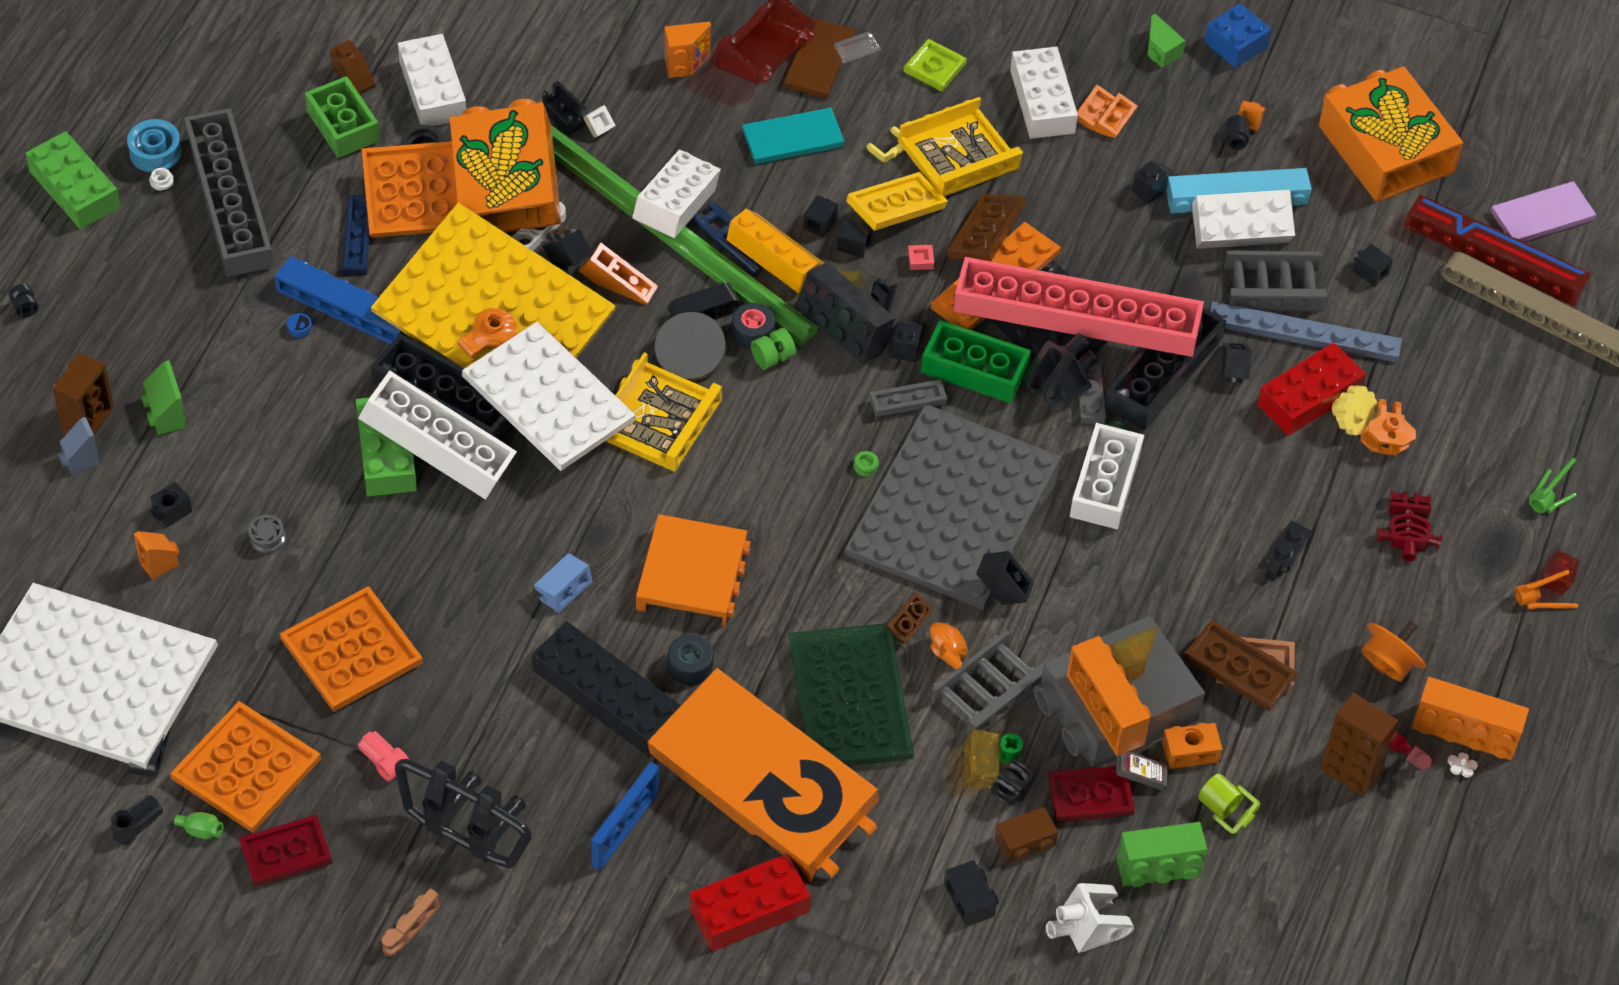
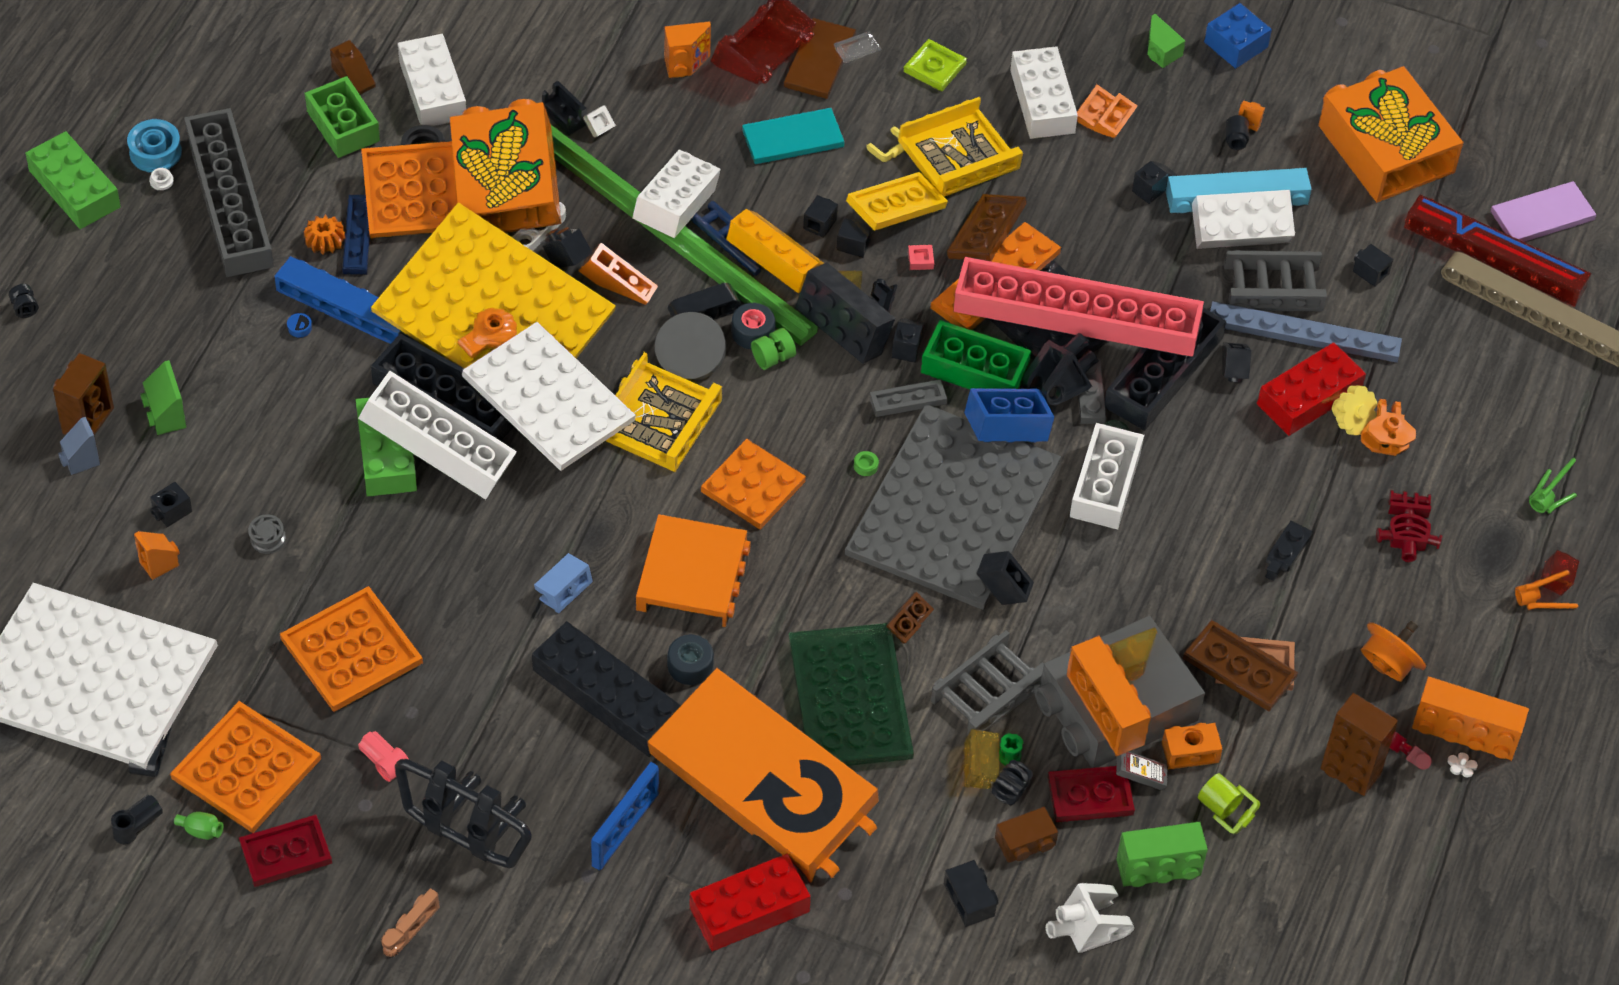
orange animal [930,622,968,670] -> none
none -> orange gear [304,214,345,255]
none -> orange plate [701,439,806,530]
none -> blue brick [964,388,1054,443]

